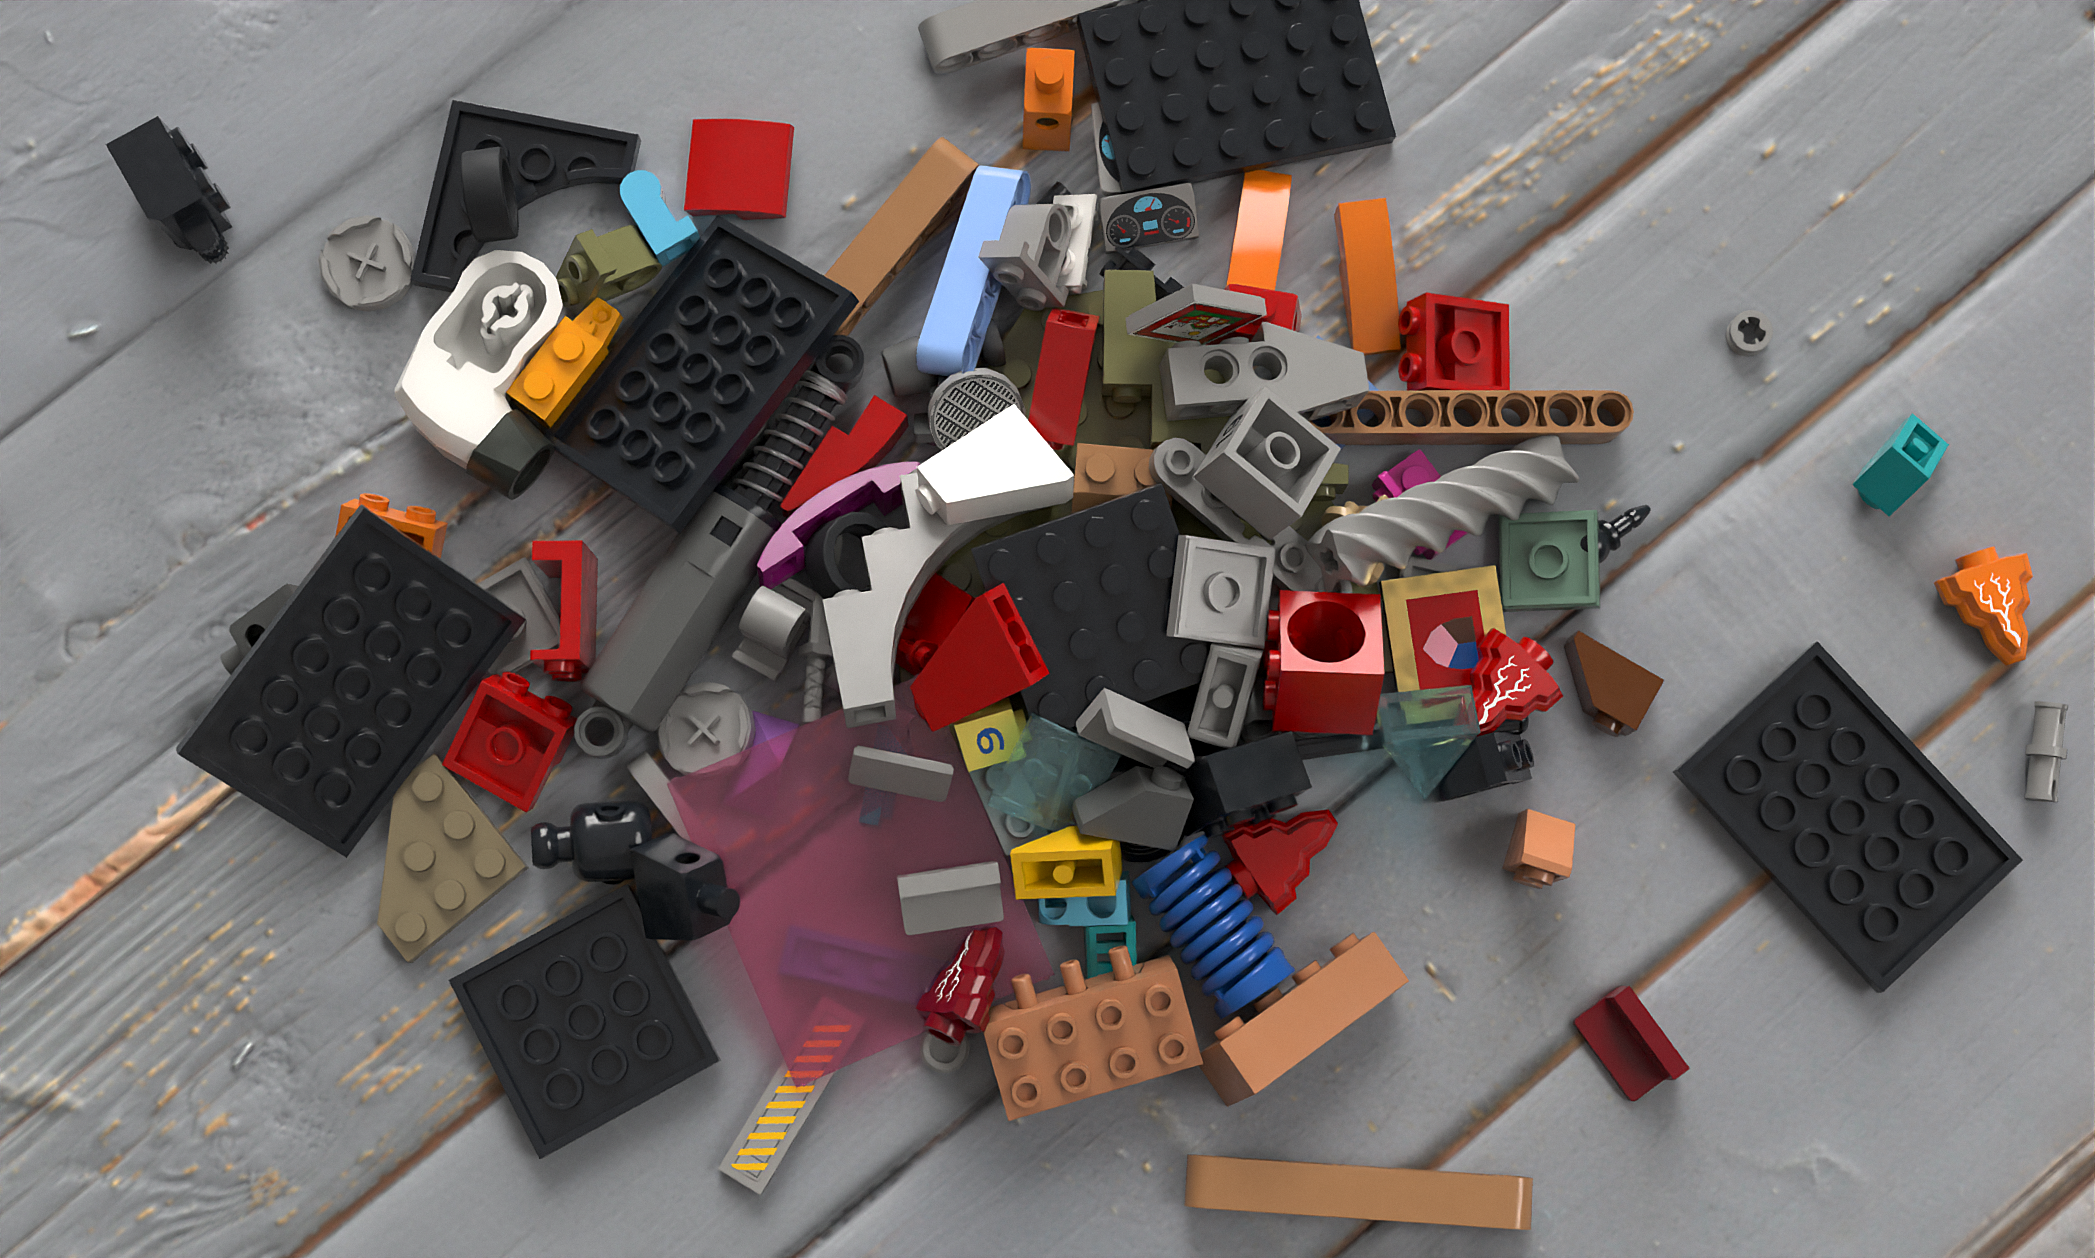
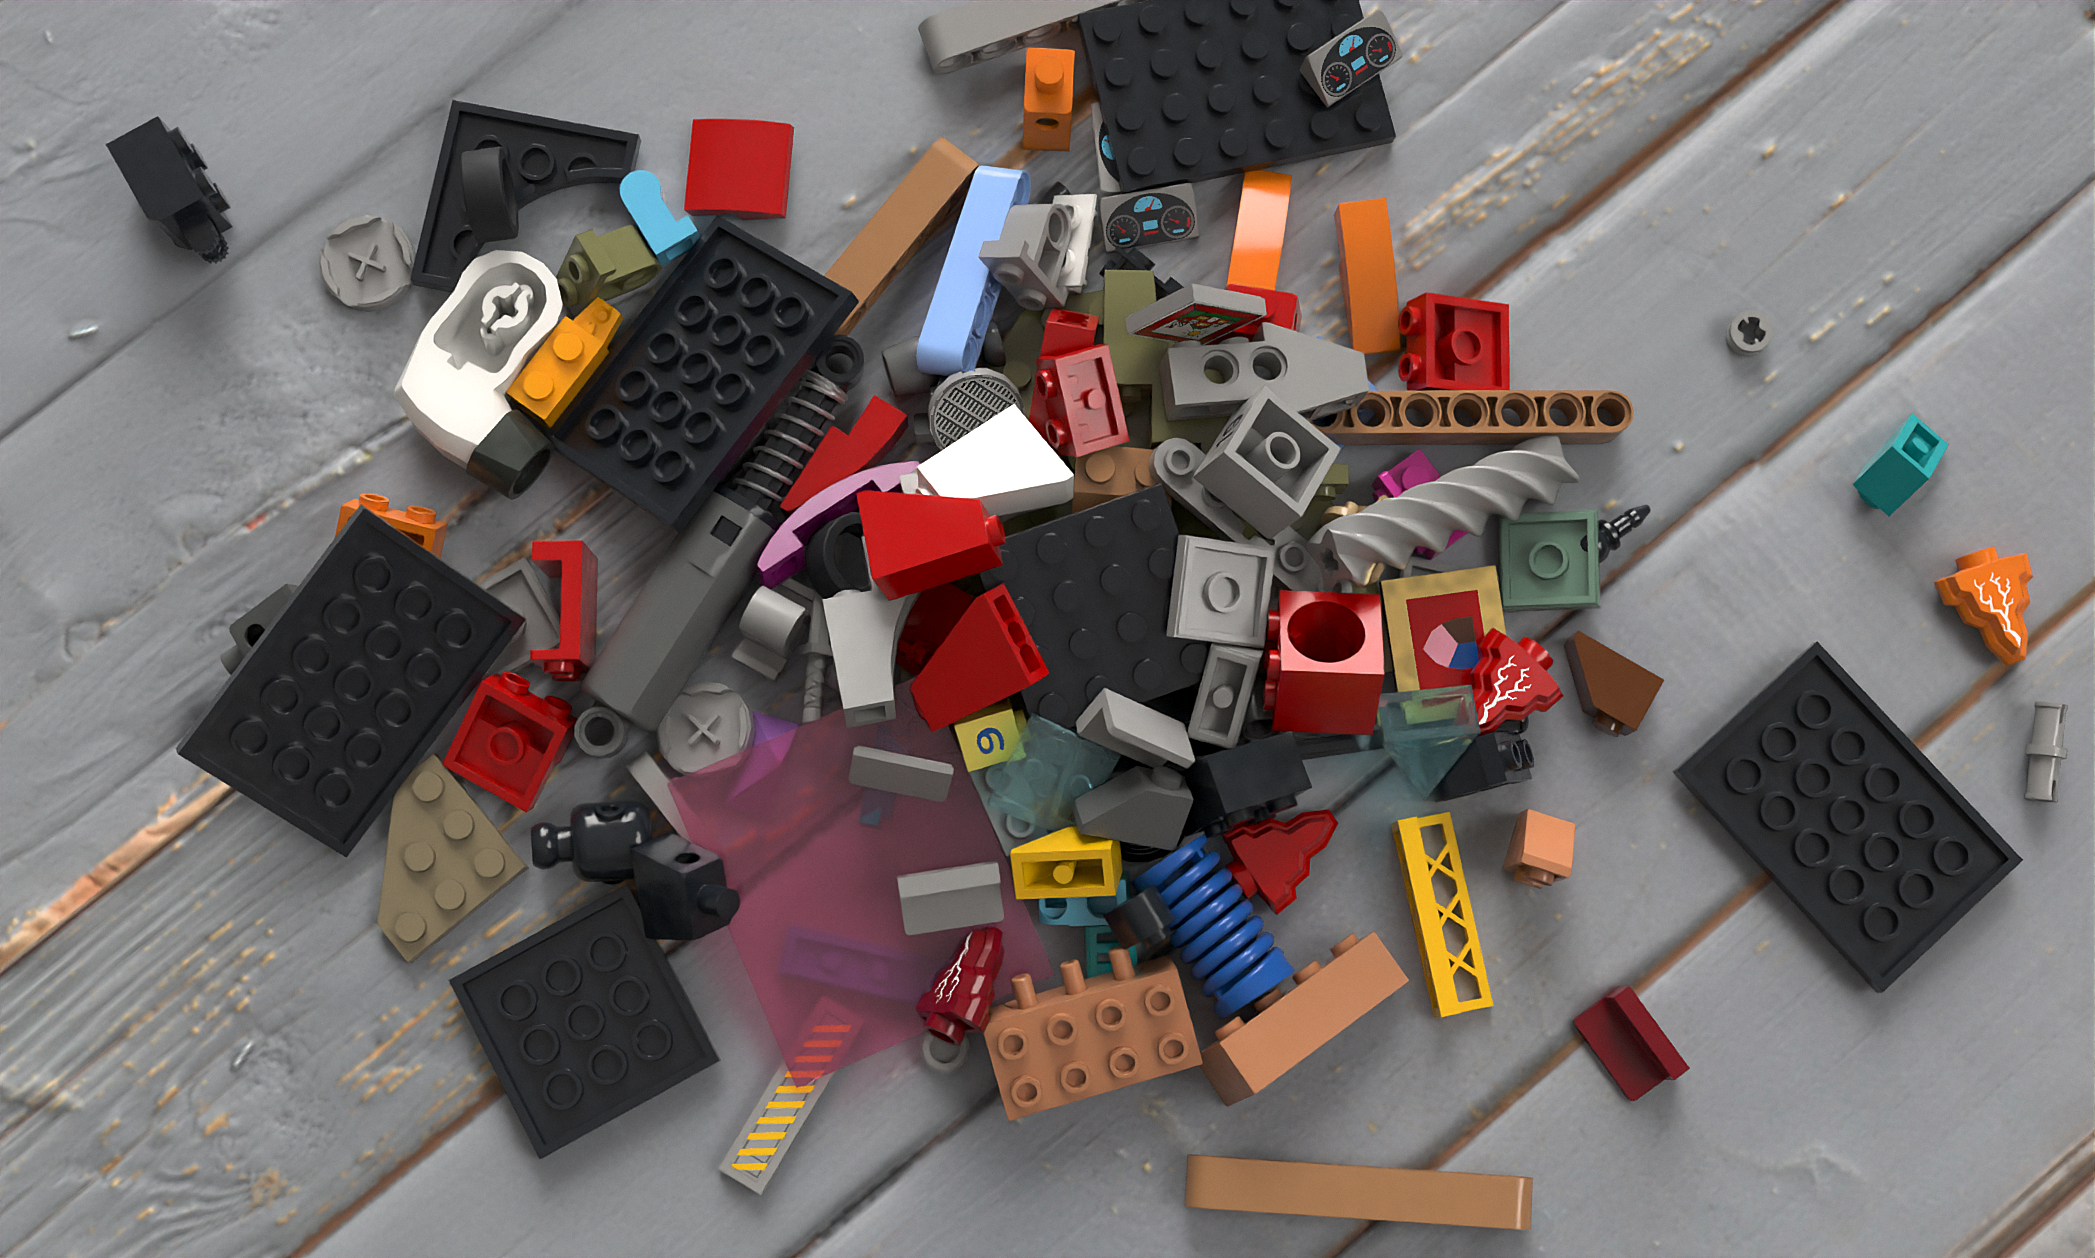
none -> red slope [856,490,1006,601]
none -> bracket [1035,344,1130,457]
none -> black plate [1103,884,1176,950]
none -> slope [1299,9,1403,107]
none -> yellow fence [1390,812,1494,1018]

